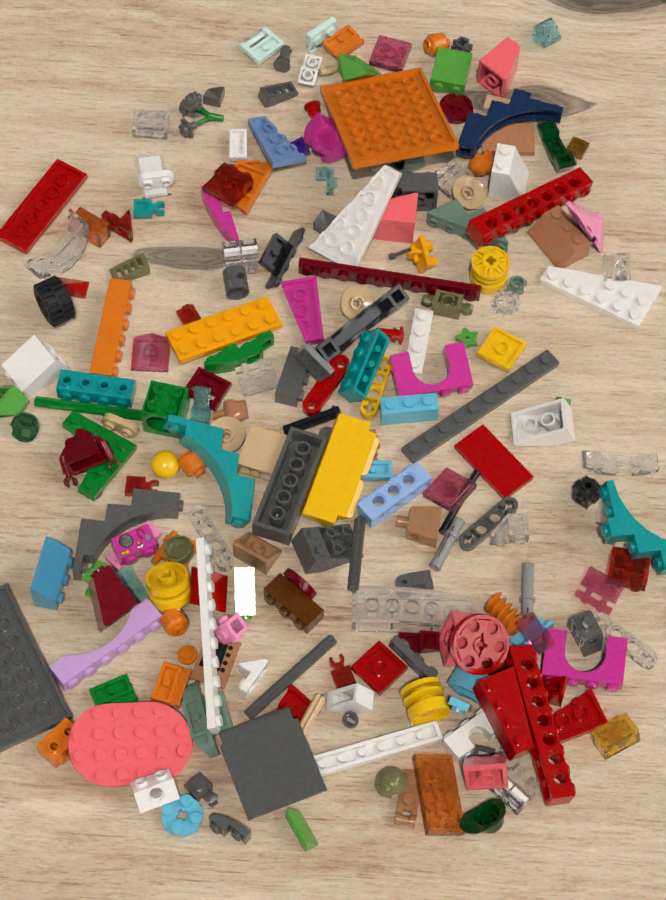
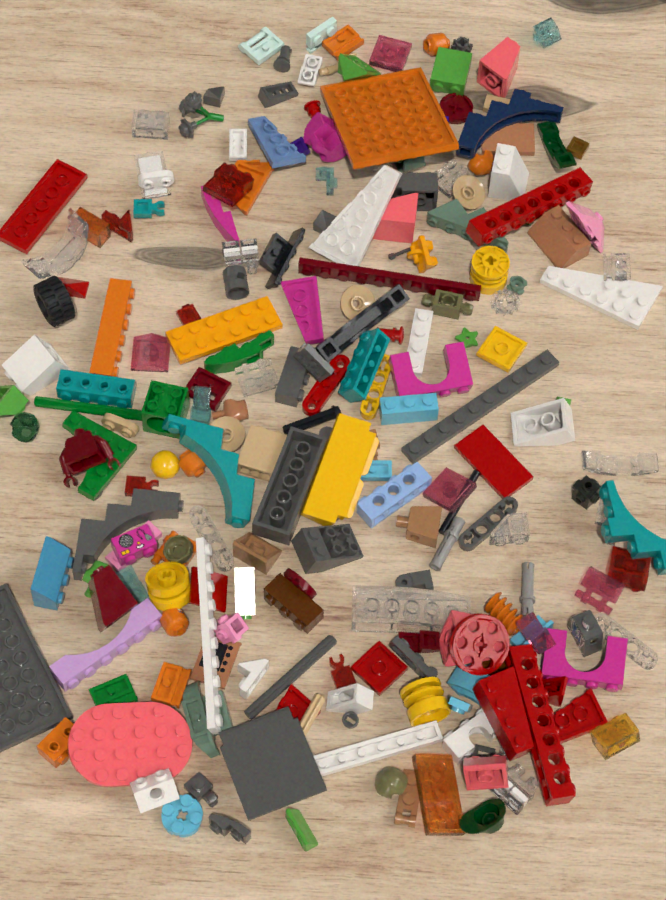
olive slope [109,253,150,281] -> none
orange plate [177,645,197,665] -> none
dark grey axle [347,516,366,593] -> none

